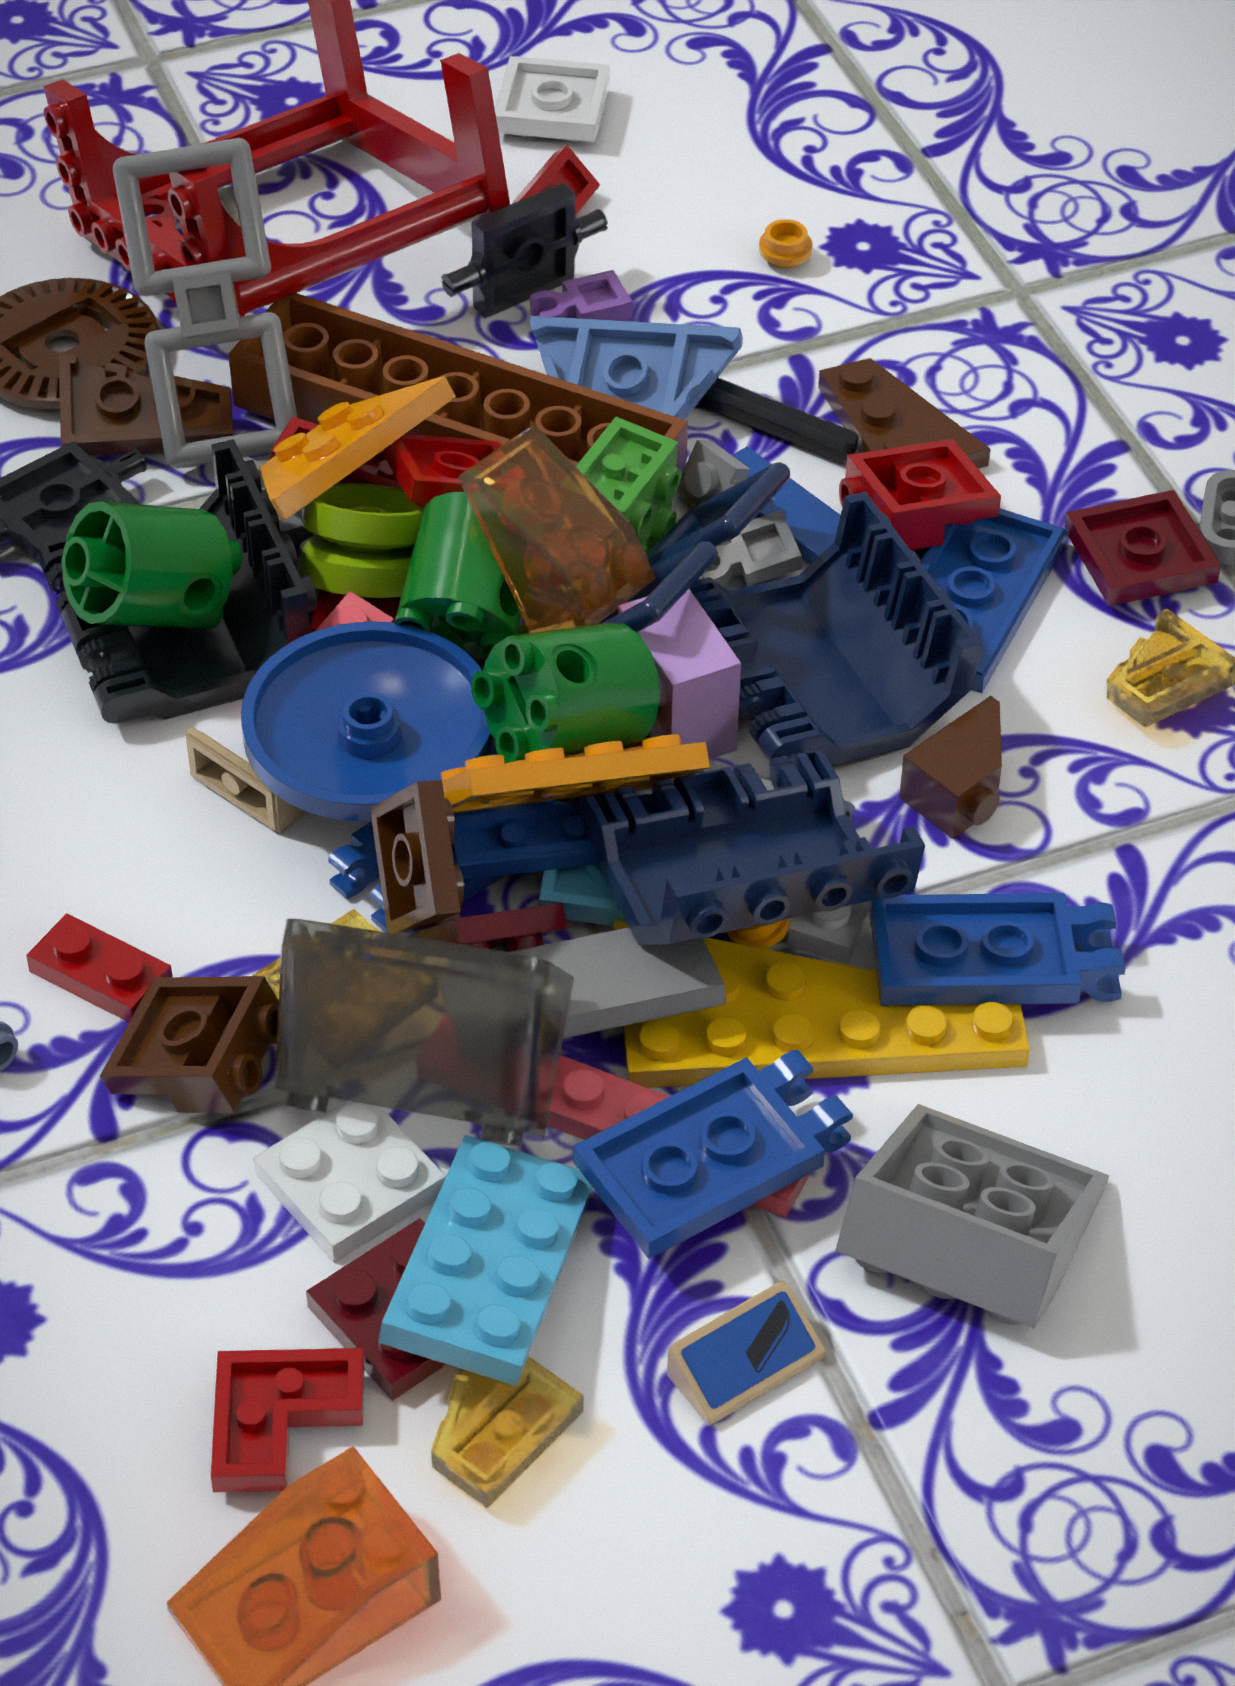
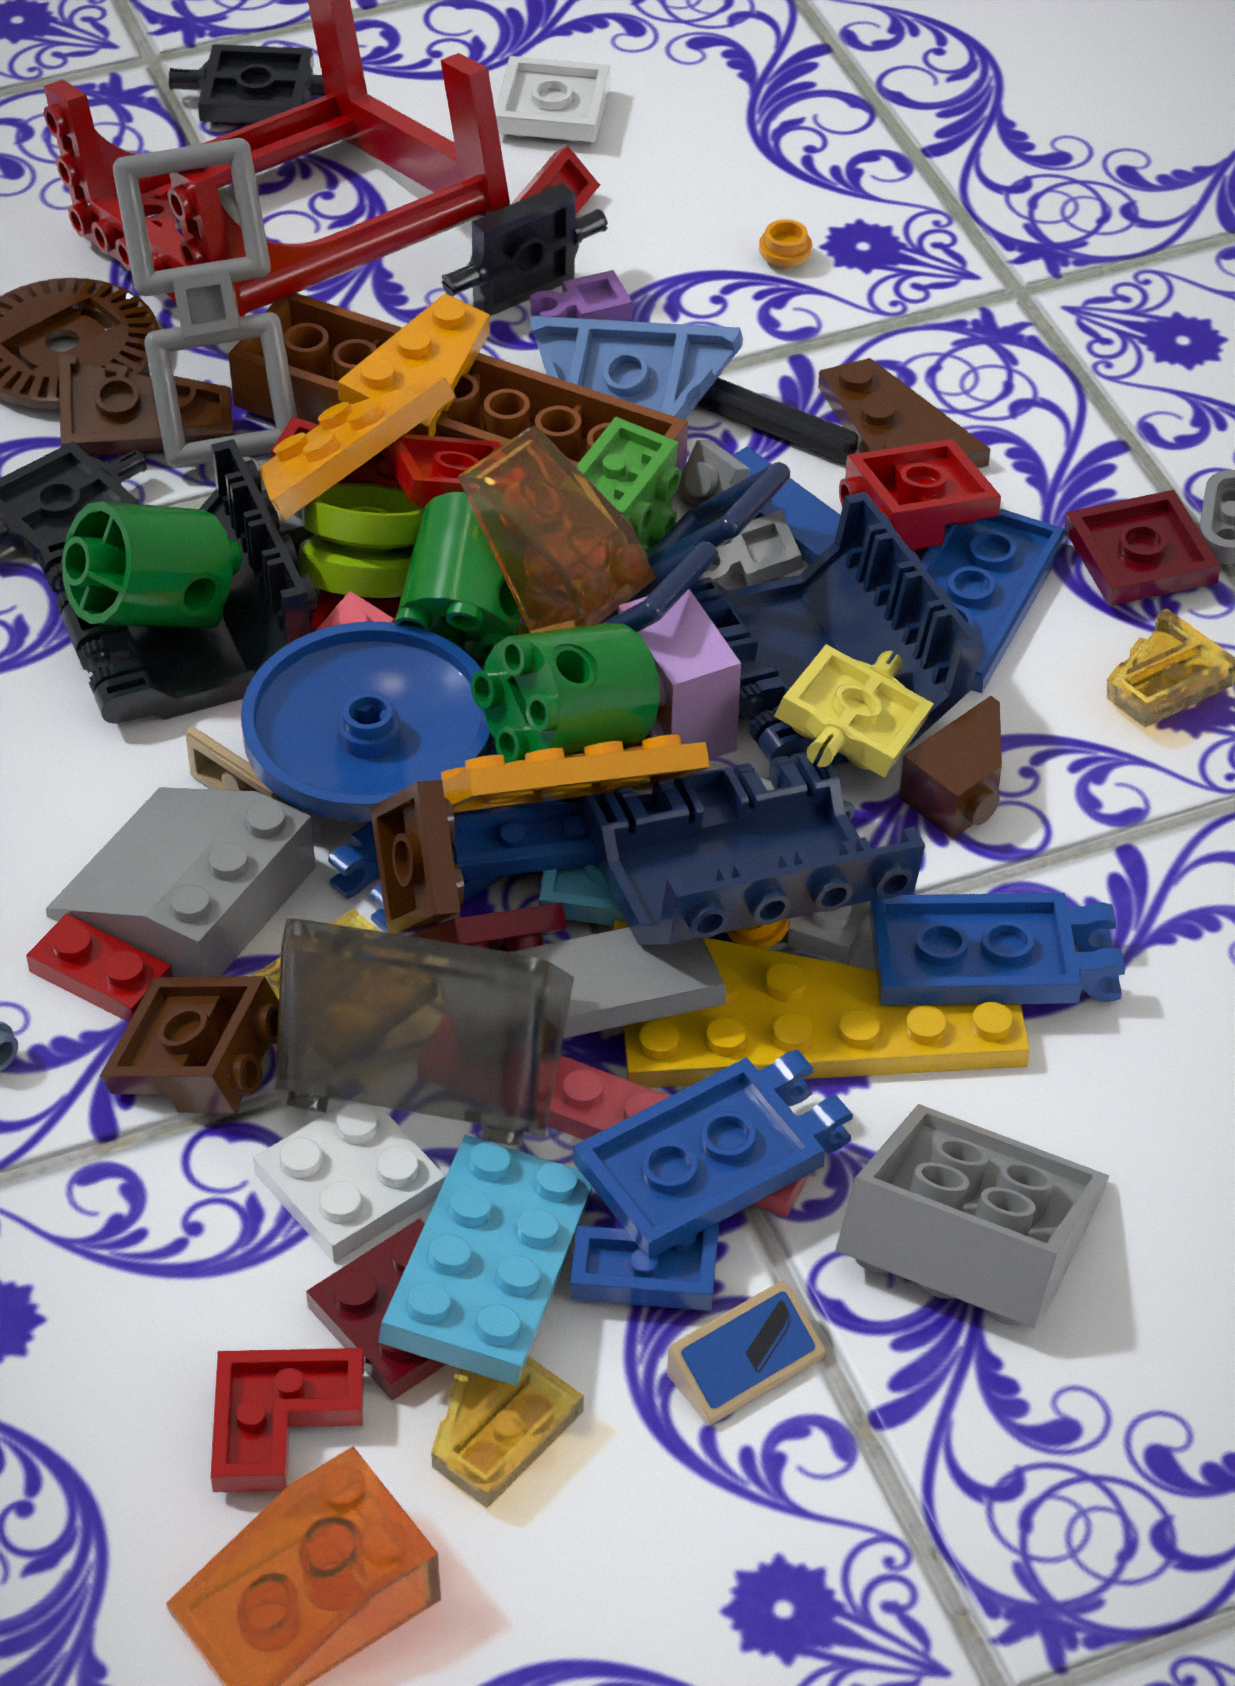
none -> light grey slope [46,787,316,977]
none -> black plate [169,44,326,125]
none -> light orange wing [337,293,490,436]
none -> blue plate [570,1222,719,1311]
none -> light yellow plate [774,644,934,778]

